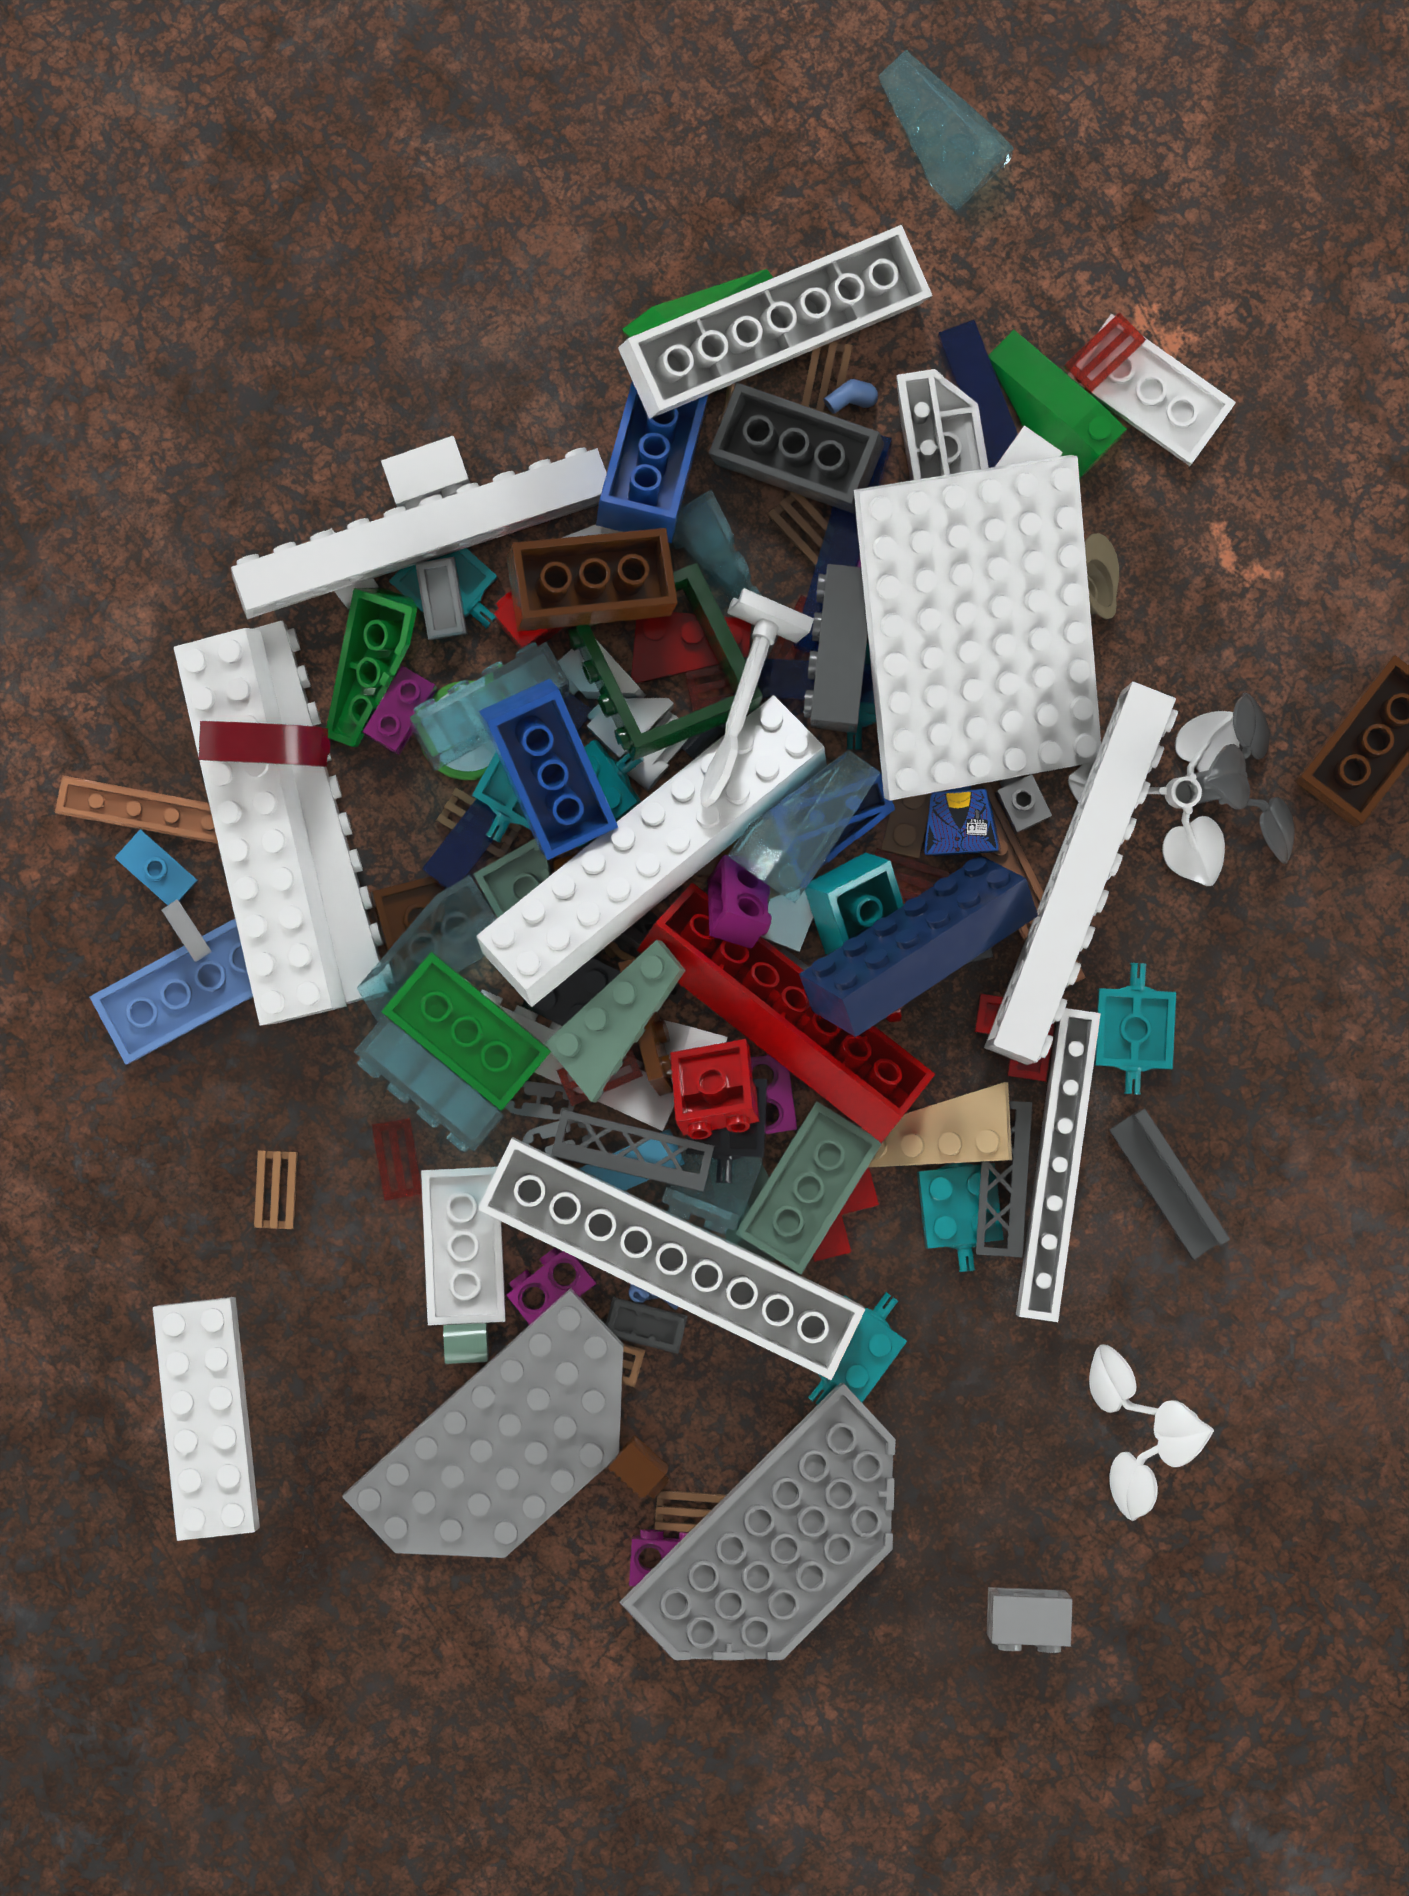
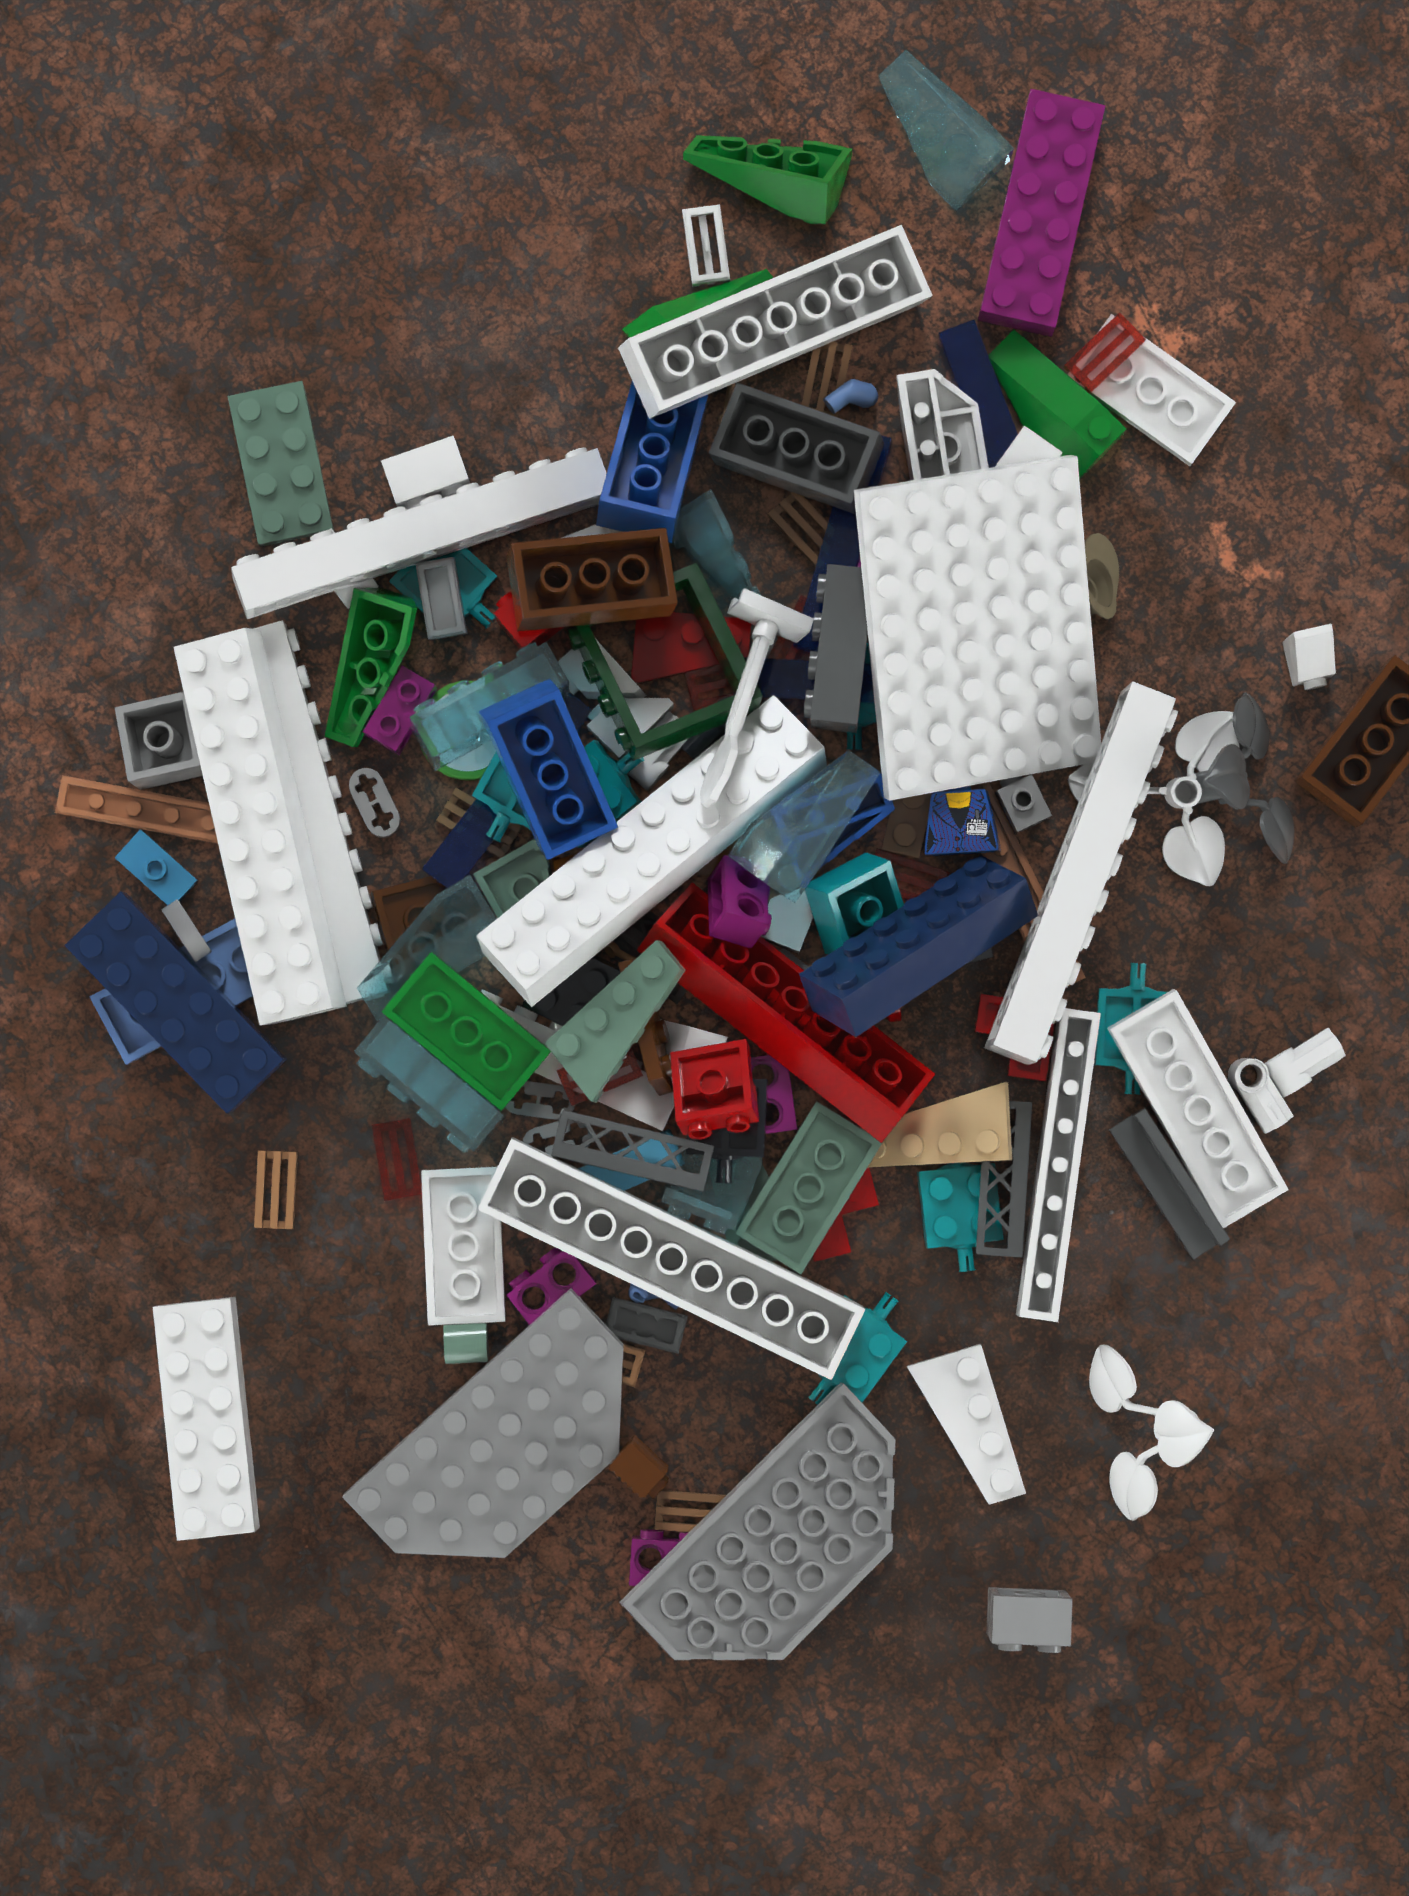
dark red arch [198,721,330,767] -> none
none -> dark blue brick [64,891,287,1114]
none -> light grey brick [115,692,203,790]
none -> sand green plate [228,381,334,547]
none -> light grey beam [349,768,401,838]
none -> white tile [682,204,730,287]
none -> green wedge [683,135,852,224]
none -> white wing [907,1344,1026,1505]
none -> magenta brick [978,89,1106,337]
none -> white plate [1107,989,1289,1228]
none -> white piece [1228,1058,1294,1134]
none -> white piece [1264,1028,1346,1098]
none -> white slope [1282,624,1336,690]

